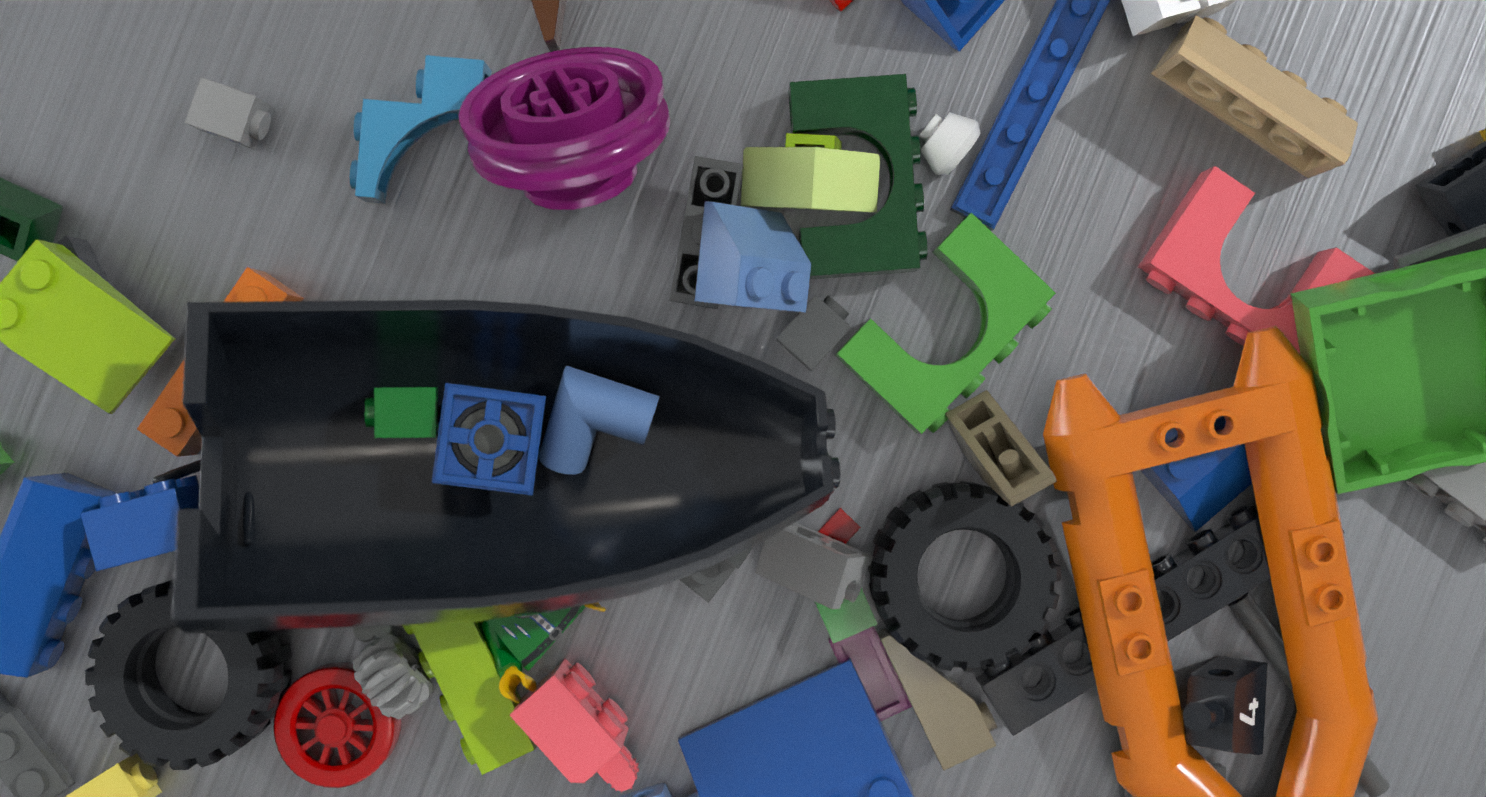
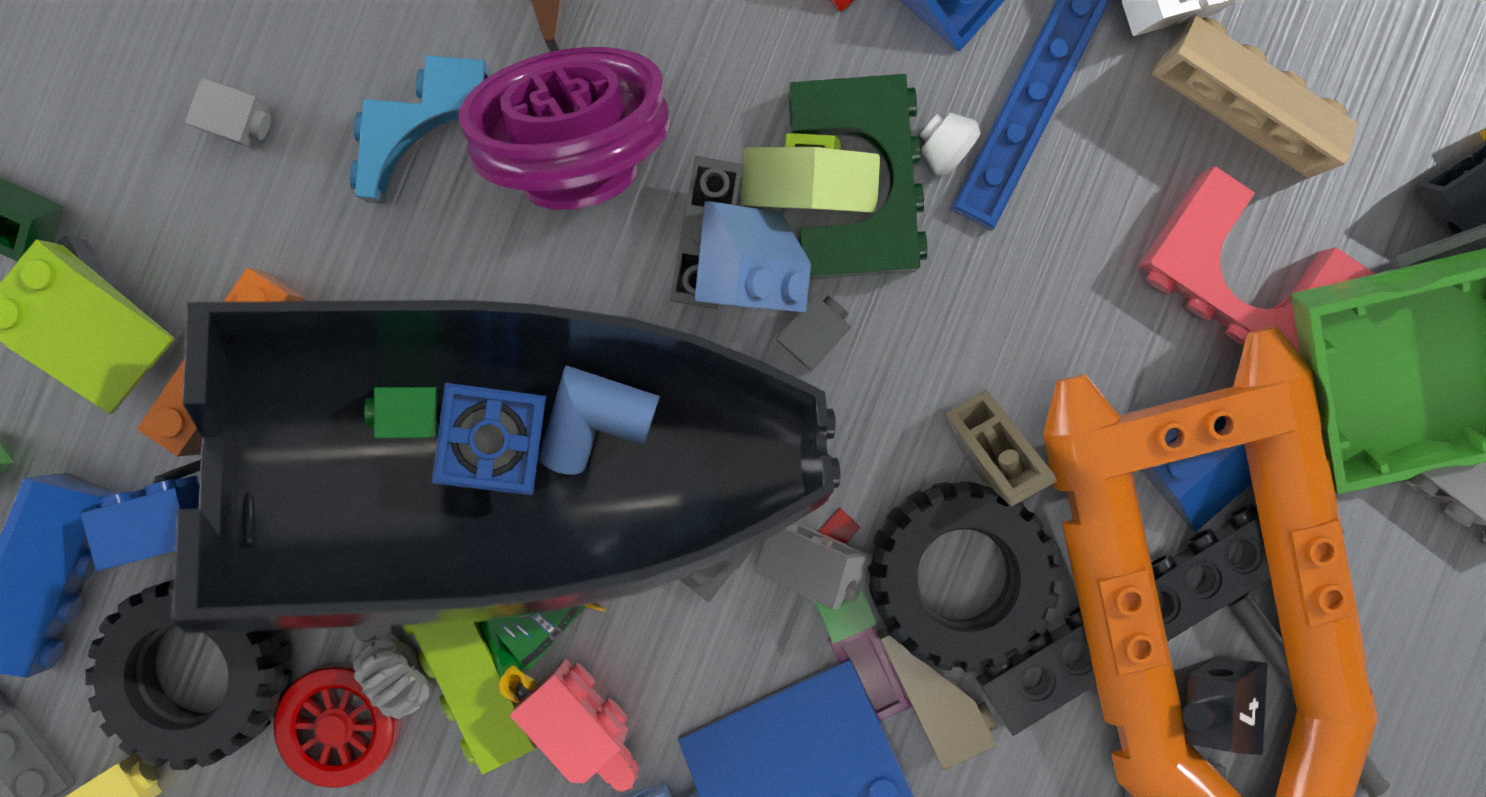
bright green arch [835,213,1056,434] -> none

